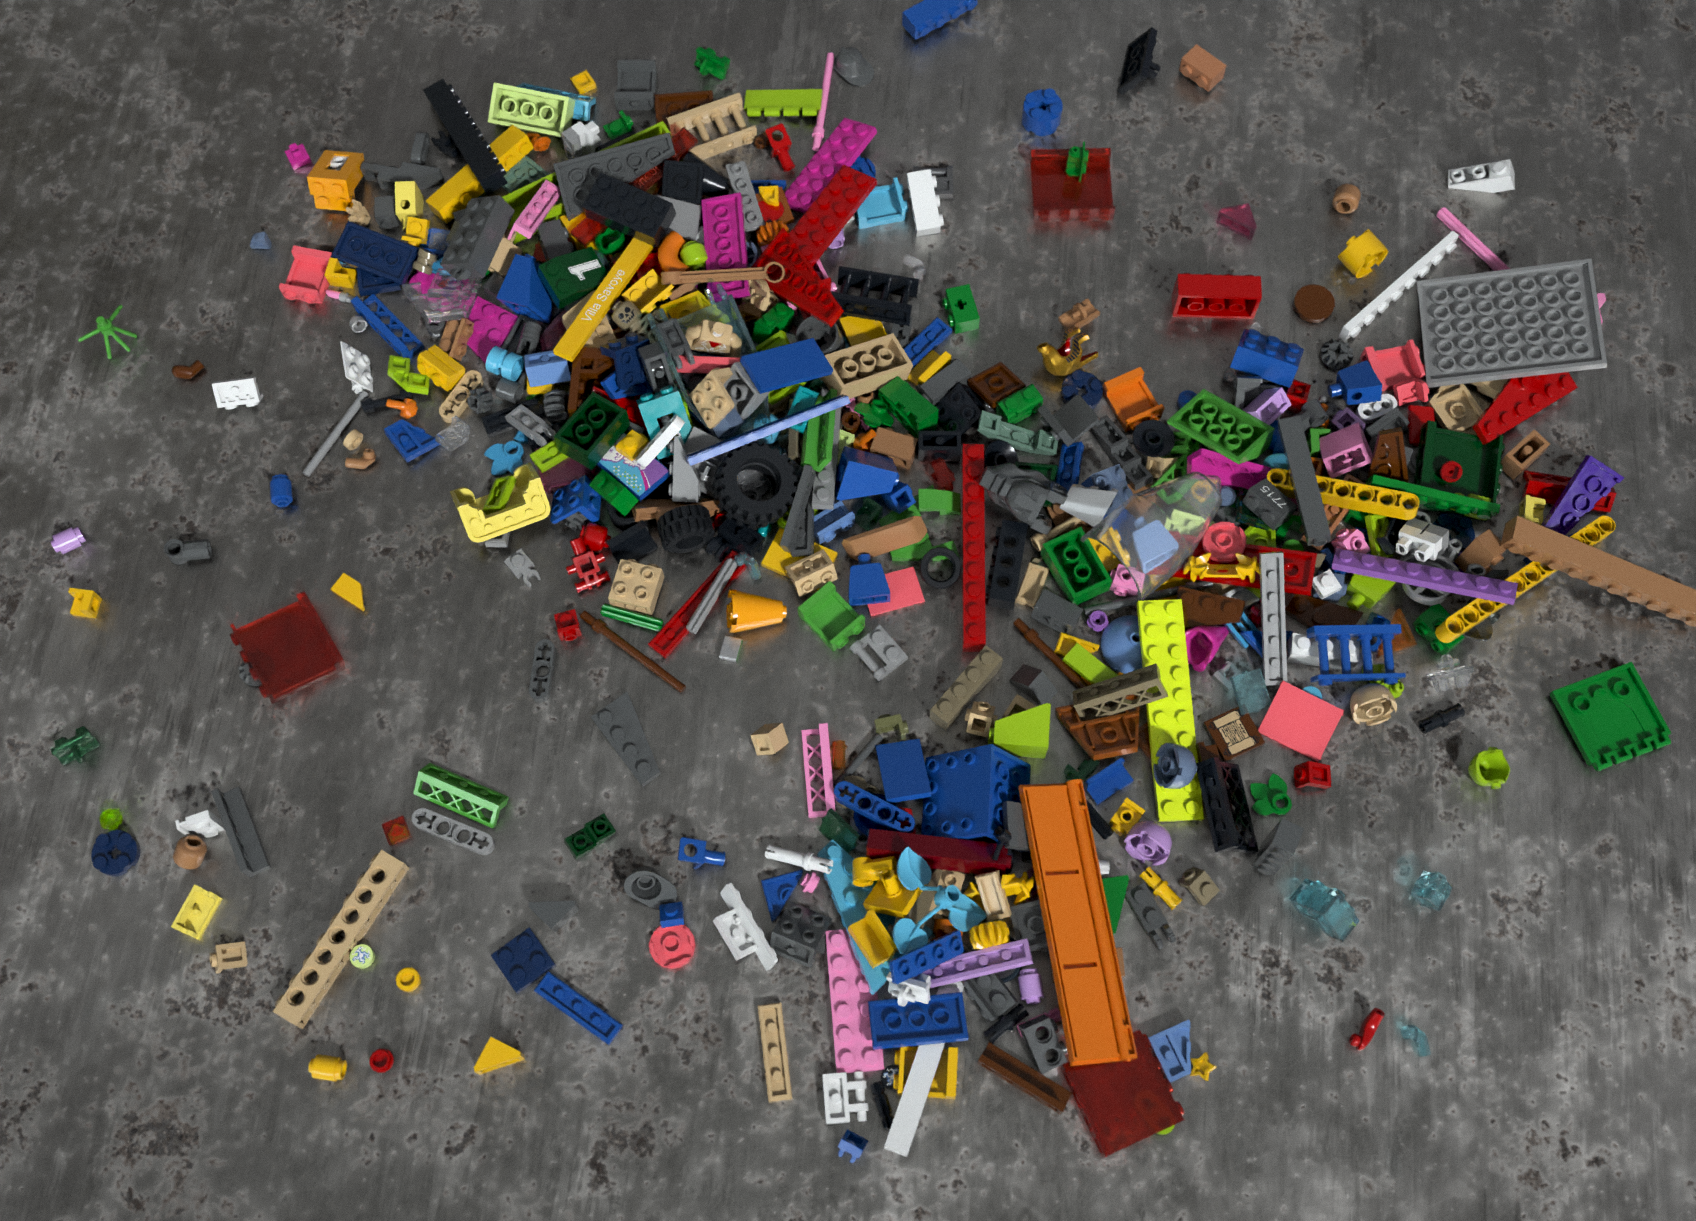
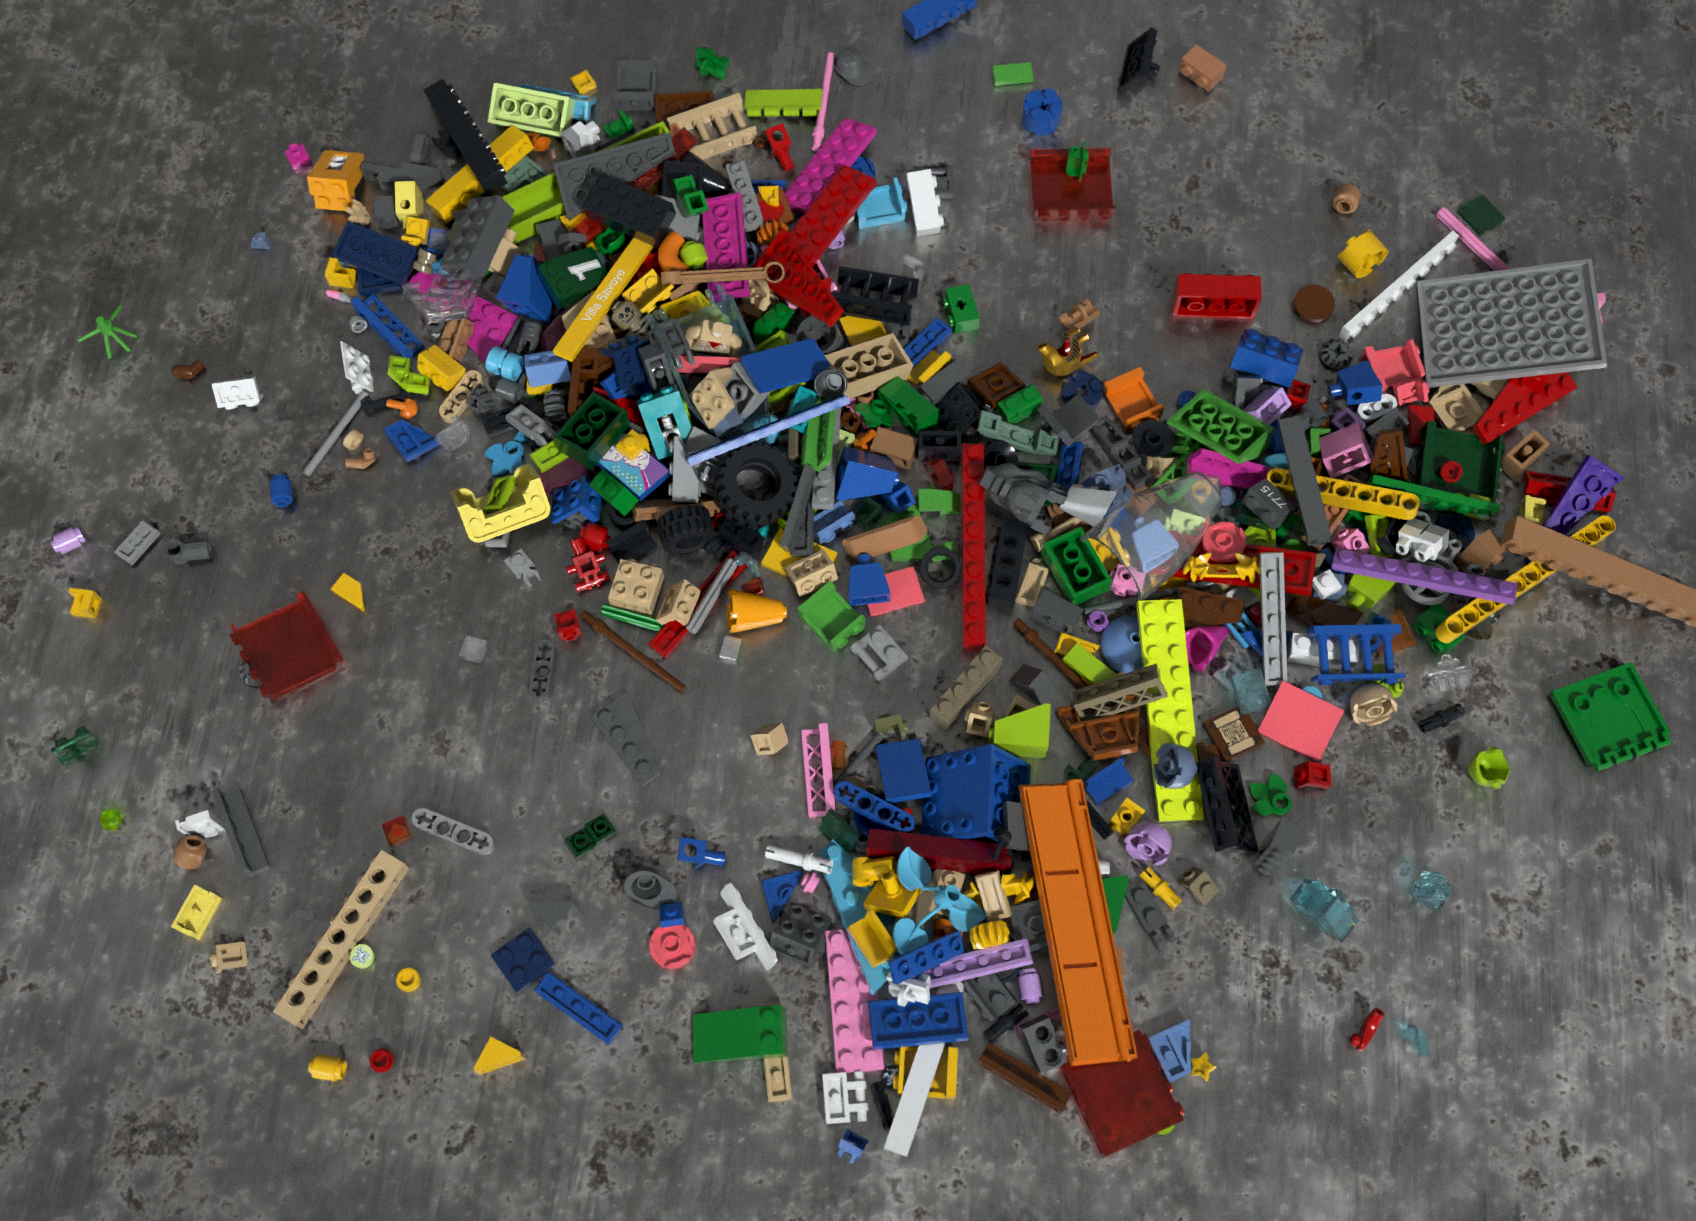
dark blue plate [91,830,140,877] -> none
coral panel [278,245,332,304] -> none
bright green fence [413,763,509,828] -> none
bright pink panel [507,180,561,240] -> none
white beam [635,414,685,468] -> none
clear pink slope [1216,203,1257,241] -> none
white slope [1448,159,1515,193] -> none
none -> light grey plate [114,520,161,566]
none -> clear plate [459,636,488,663]
none -> dark grey tile [558,232,586,254]
none -> tan bracket [656,579,701,626]
none -> green brick [672,175,709,218]
none -> green slope [693,1005,788,1063]
none -> clear red tile [740,576,764,595]
none -> dark grey hair [814,367,848,399]
none -> bright green tile [992,62,1034,86]
none -> clear green piece [1457,194,1506,237]

